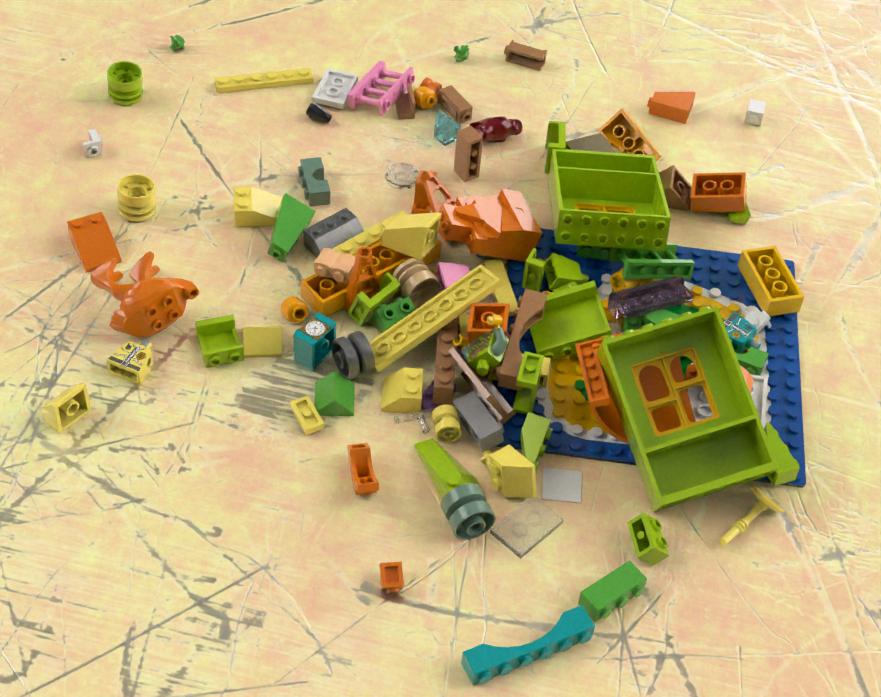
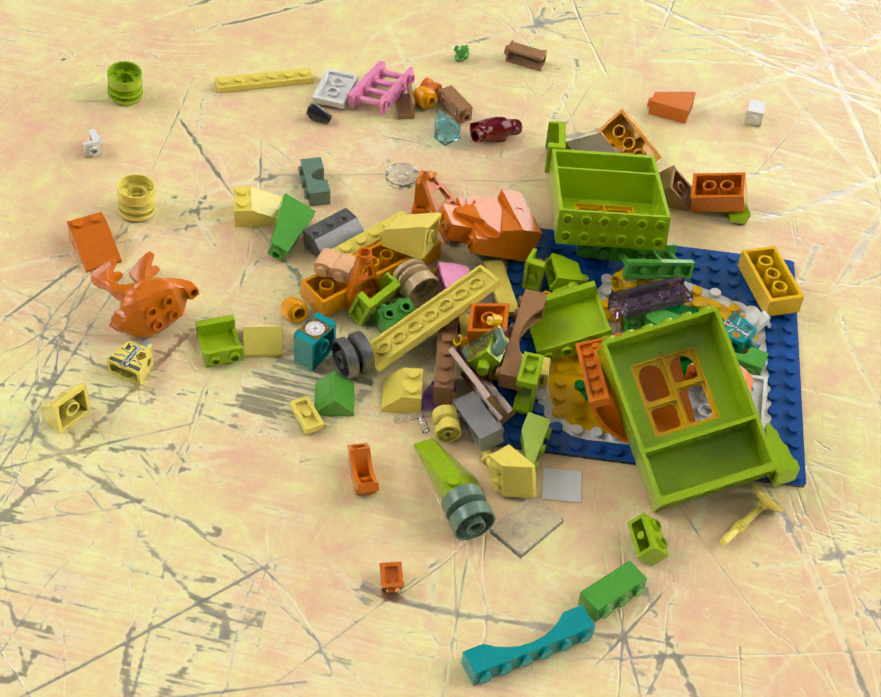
bright green plant [170,35,185,51] -> none
medium nougat brick [454,126,483,182] -> none

